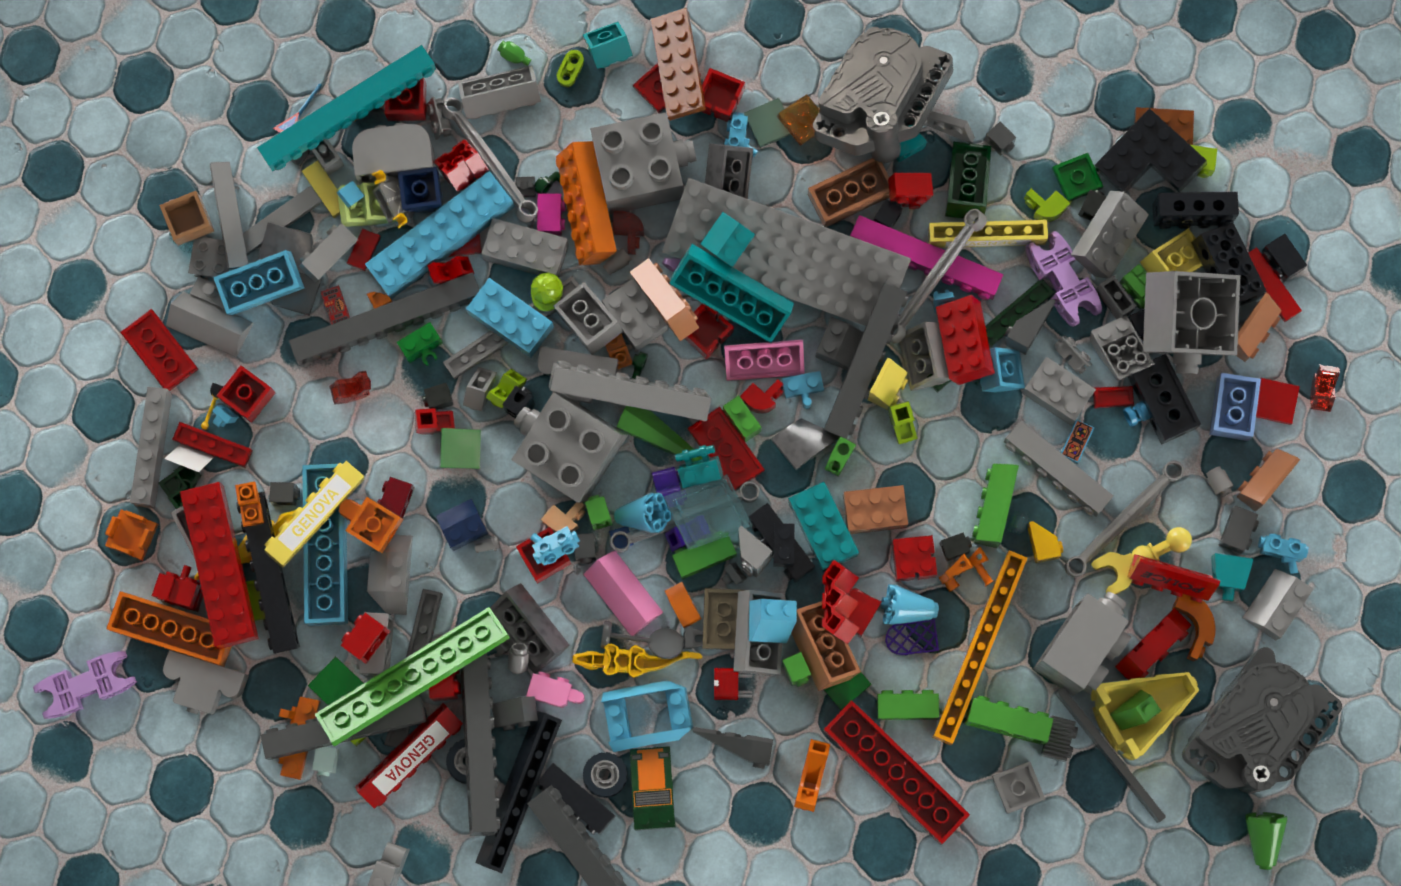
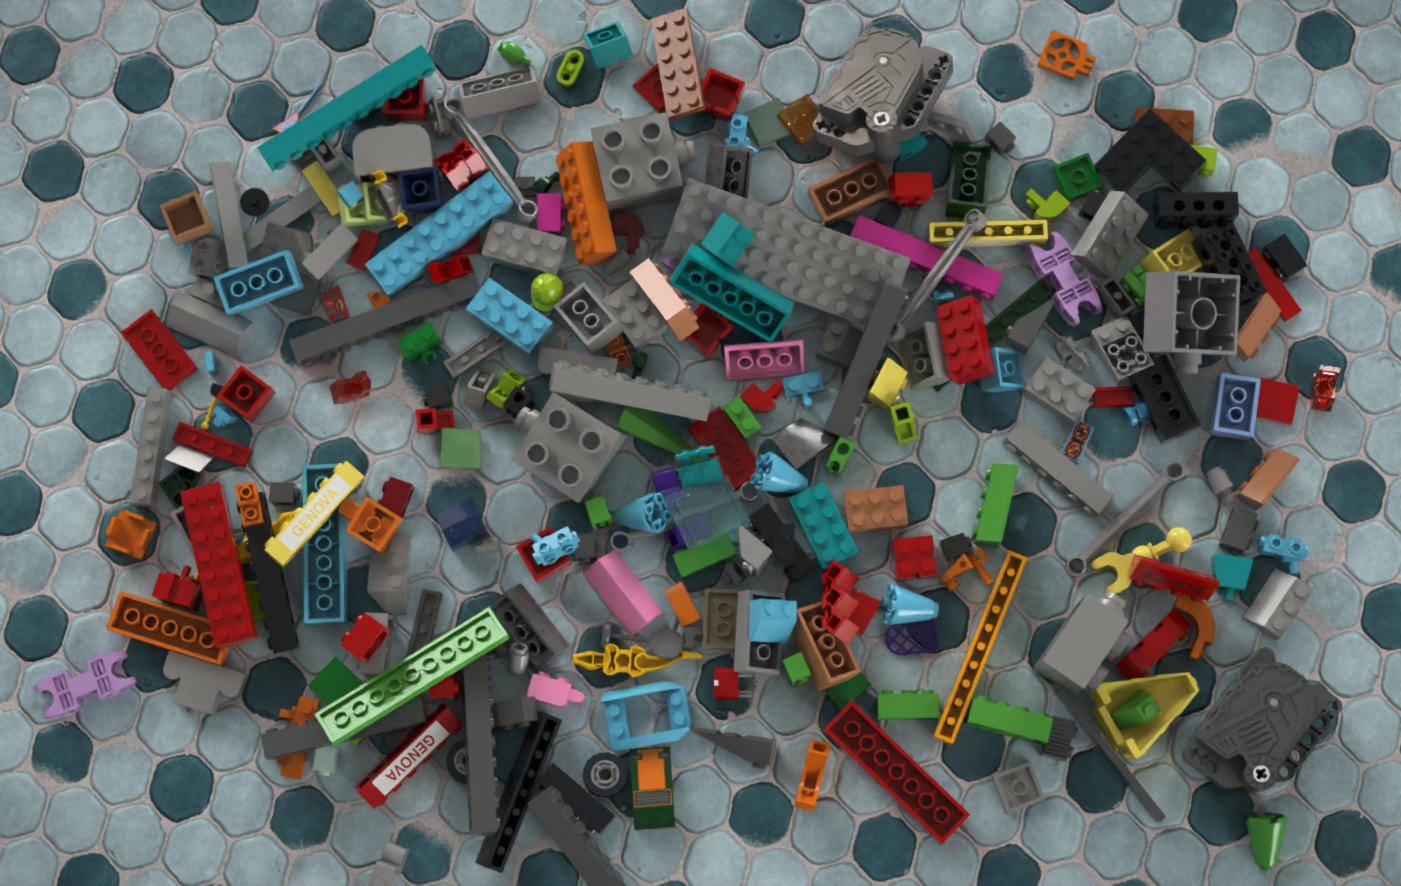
light nougat brick [541,502,586,532] -> none
yellow slope [1027,521,1063,563] -> none
none -> medium azure tile [204,351,218,375]
none -> black piece [240,188,269,216]
none -> medium azure cone [750,452,808,494]
none -> orange piece [1037,30,1096,80]

